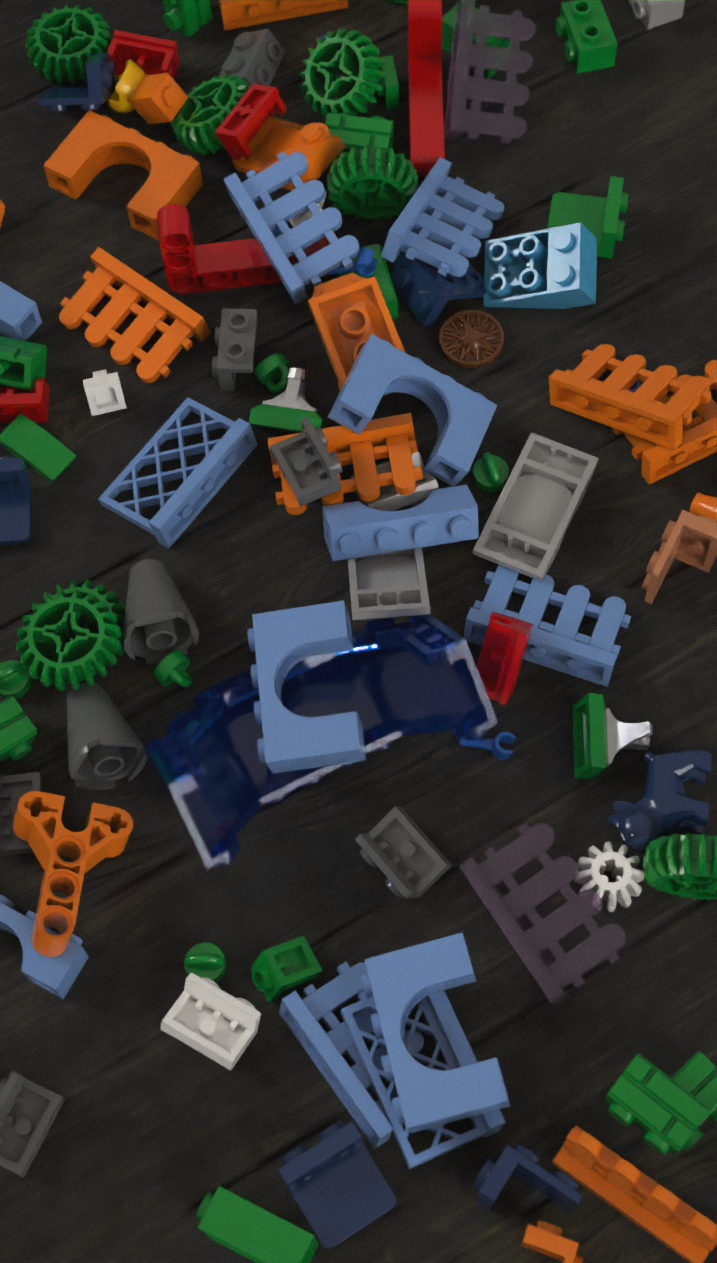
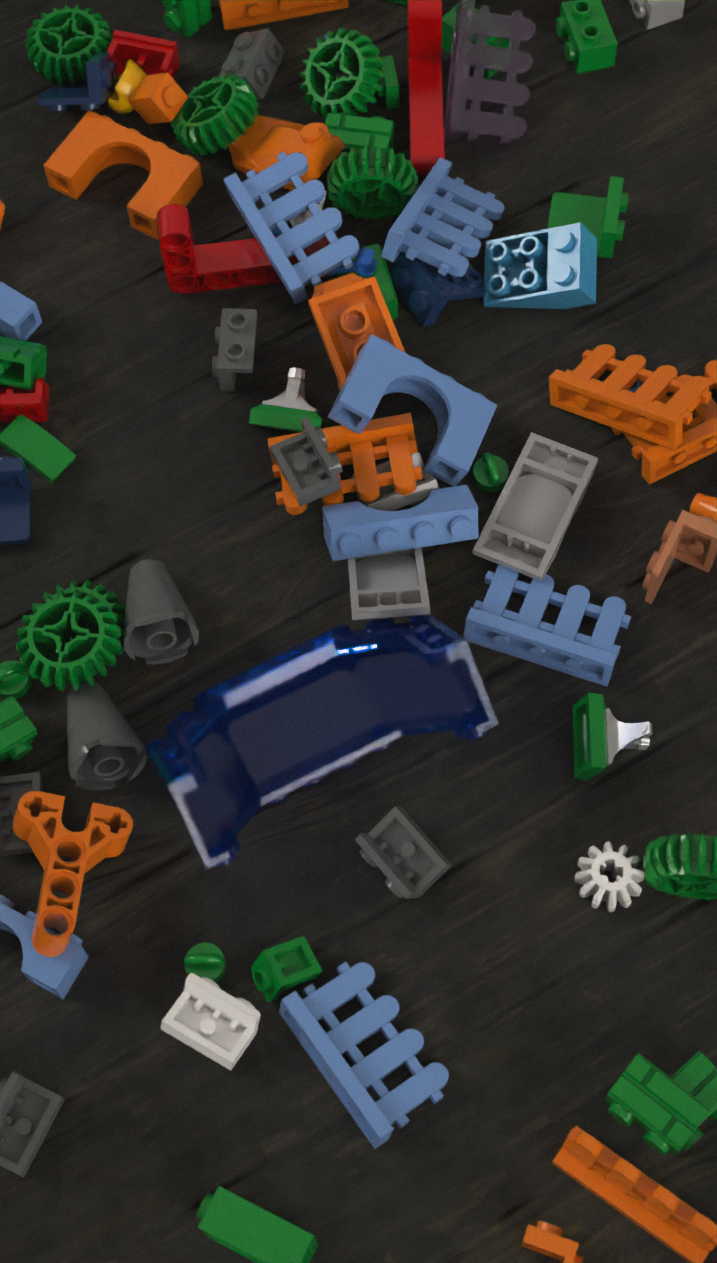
orange fence [59,247,211,383] -> none
white tile [83,369,127,416] -> none
medium blue fence [98,397,258,548] -> none
green tile [153,650,192,687] -> none
red hinge [215,83,287,160] -> none
medium blue arch [247,600,366,774] -> none
green tile [254,353,290,393] -> none
dark blue bracket [278,1122,396,1249] -> none
medium blue fence [340,990,505,1169] -> none
medium blue arch [361,933,510,1133] -> none
reddish brown wheel [439,310,504,368] -> none
clear purple fence [459,823,626,1005] -> none
blue hand [460,732,516,760] -> none
red hinge [471,611,533,705] -> none
dark blue bracket [473,1145,583,1212] -> none
dark blue animal [608,749,712,854] -> none

